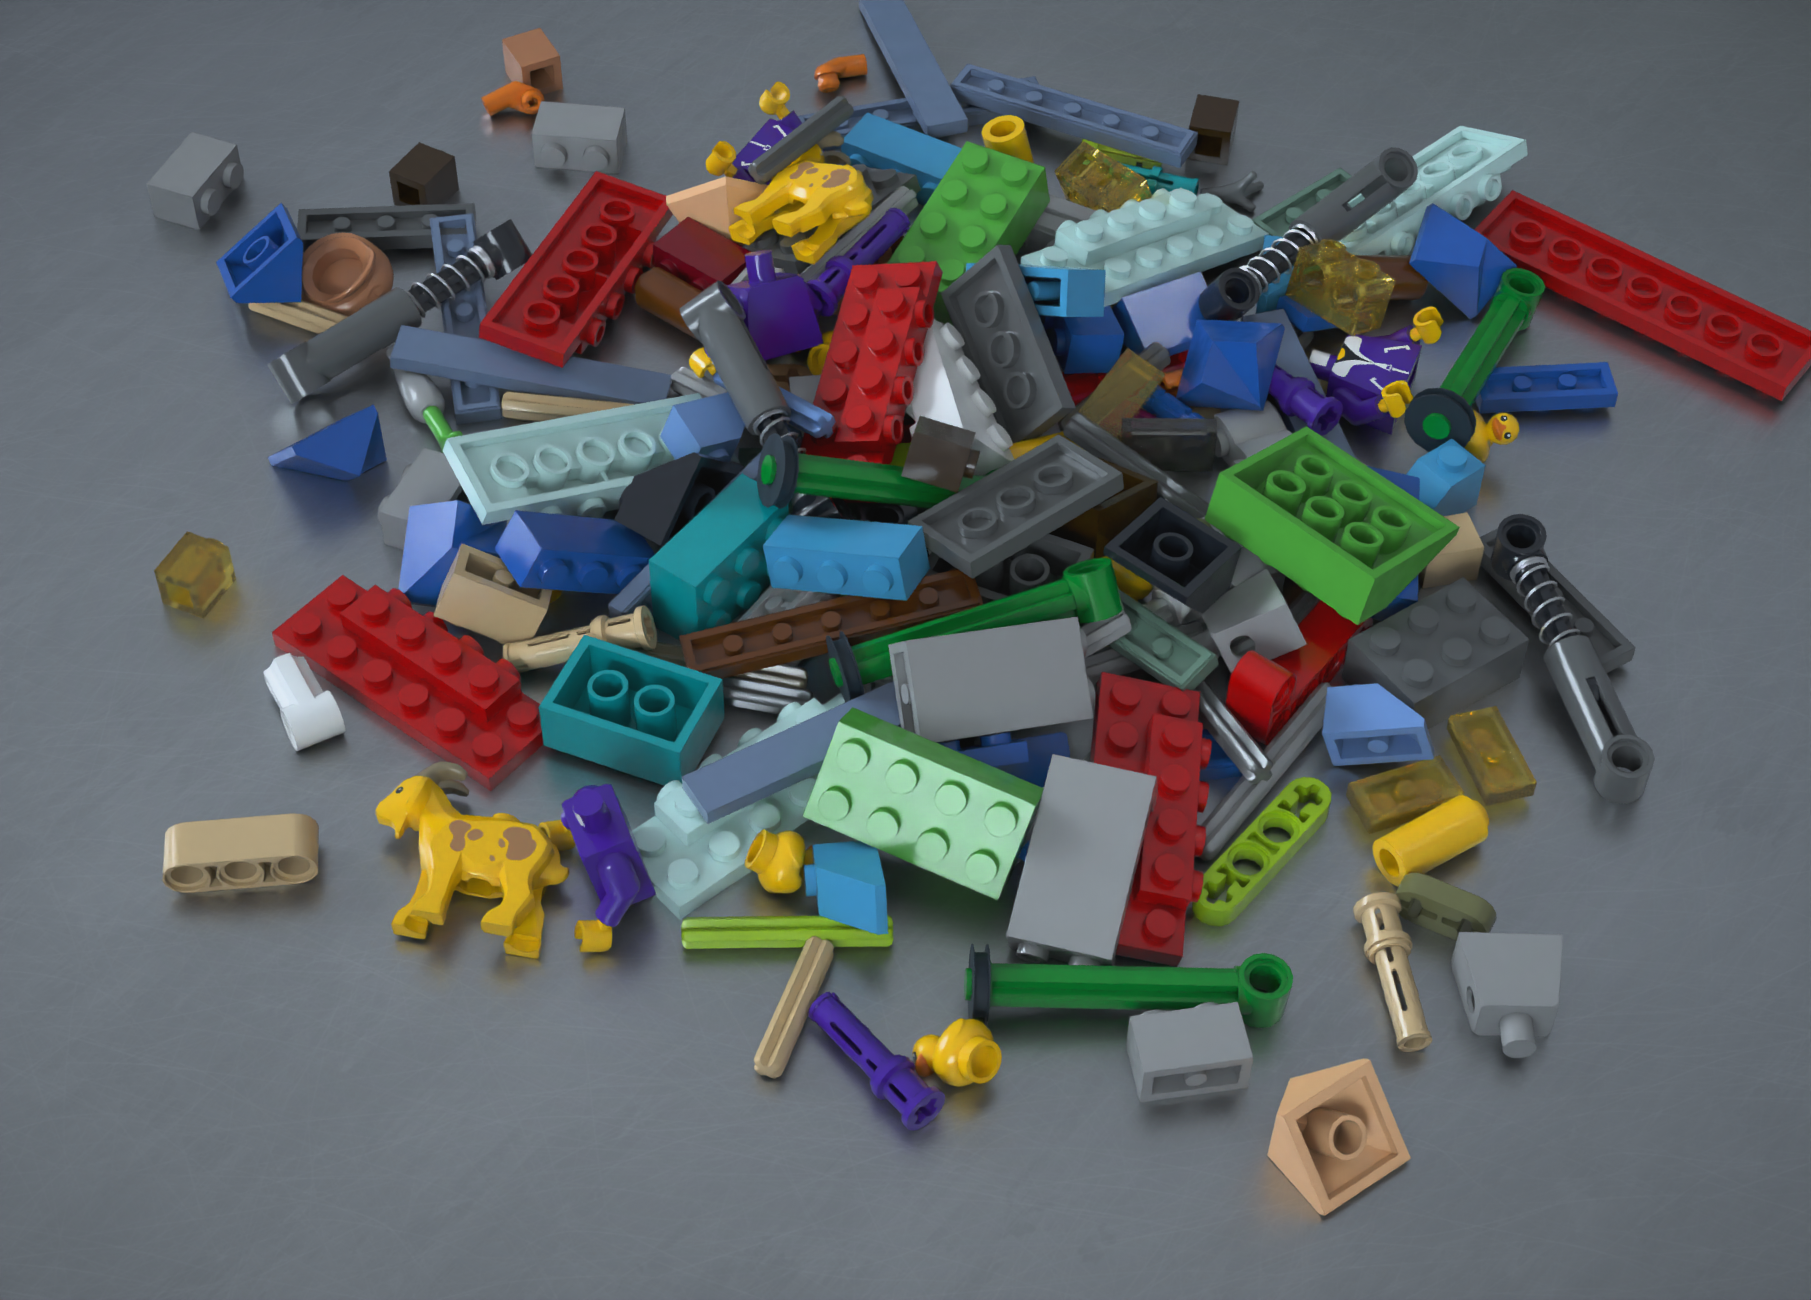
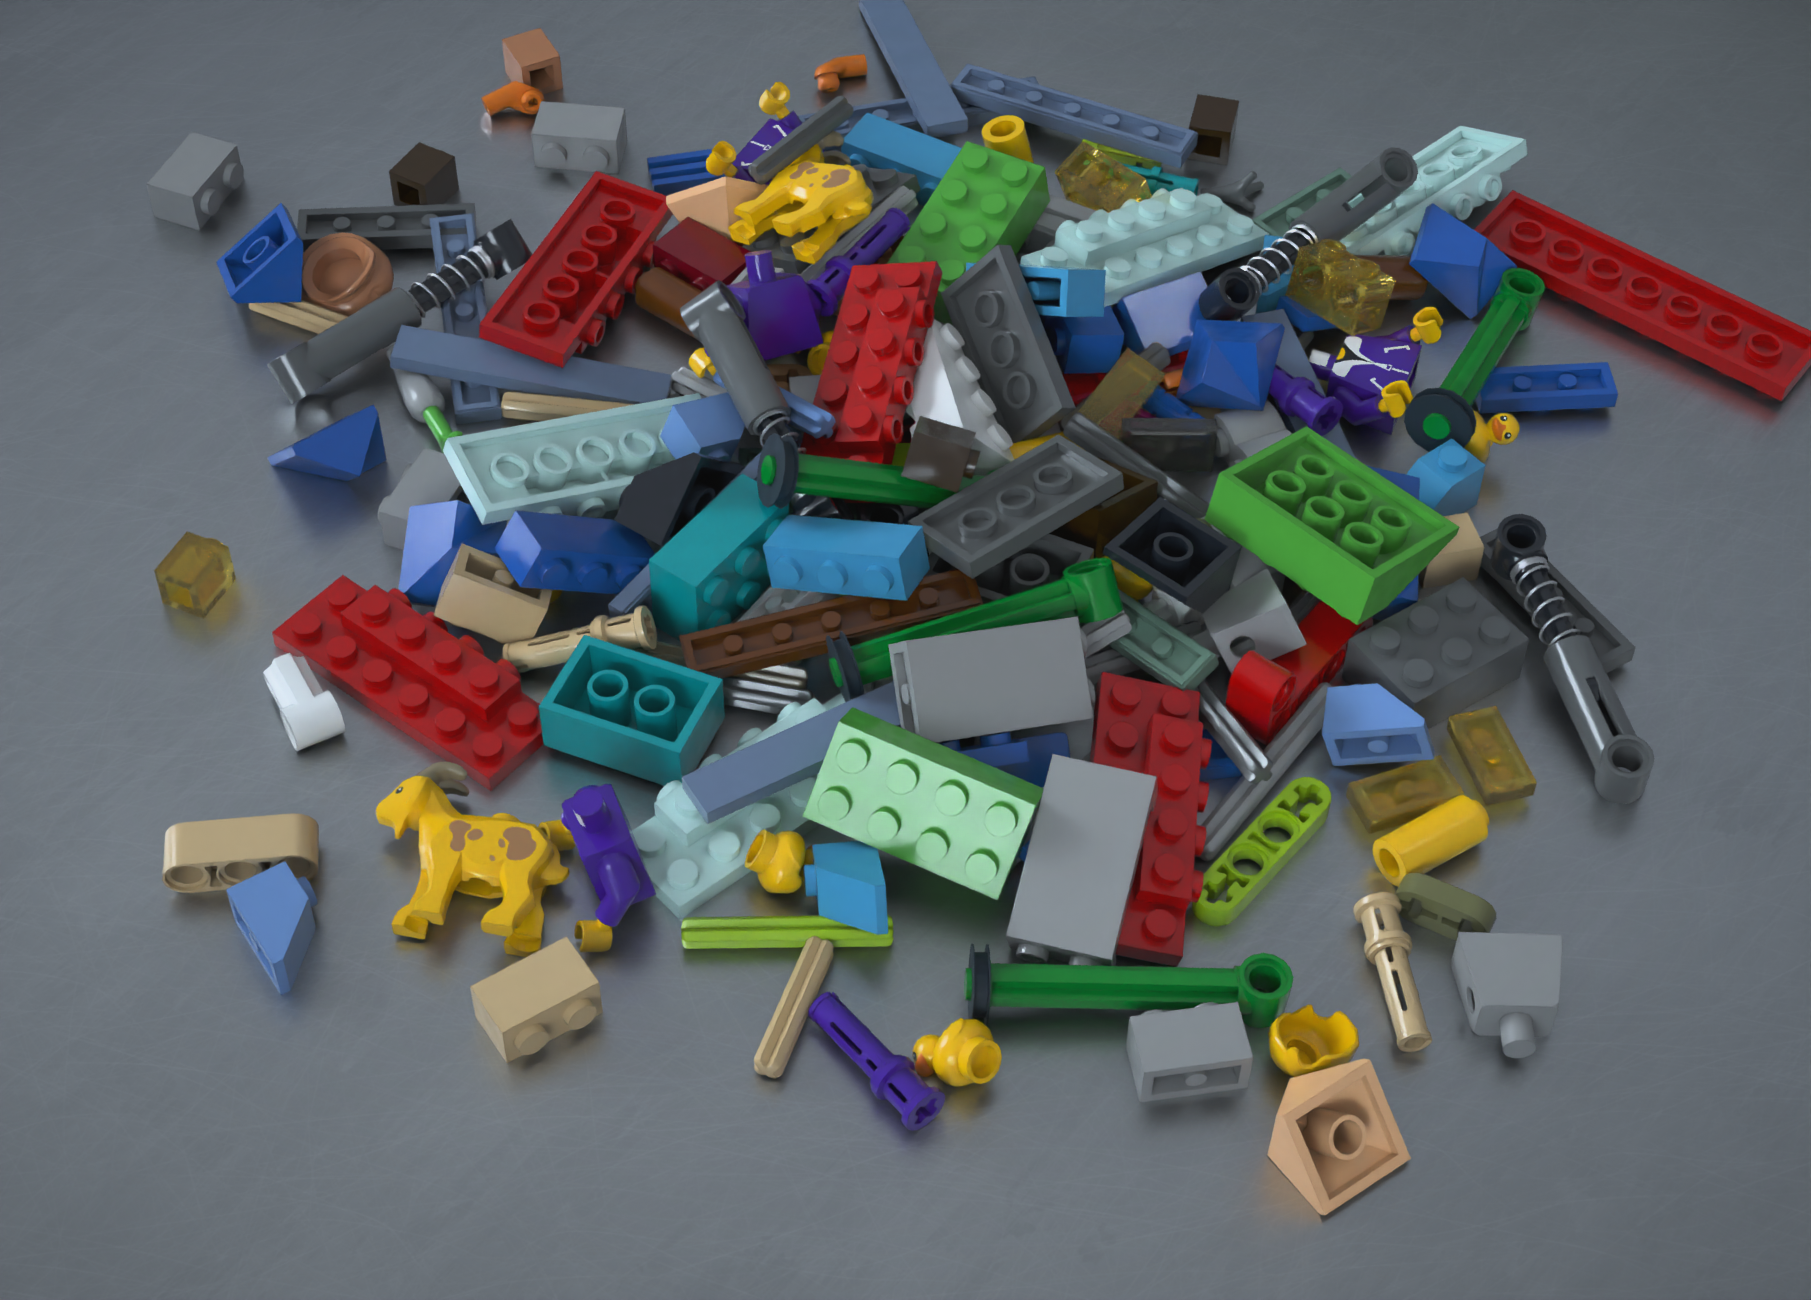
none -> medium blue slope [226,861,318,995]
none -> tan brick [470,936,603,1063]
none -> blue tile [647,149,725,196]
none -> yellow hair [1268,1004,1359,1077]

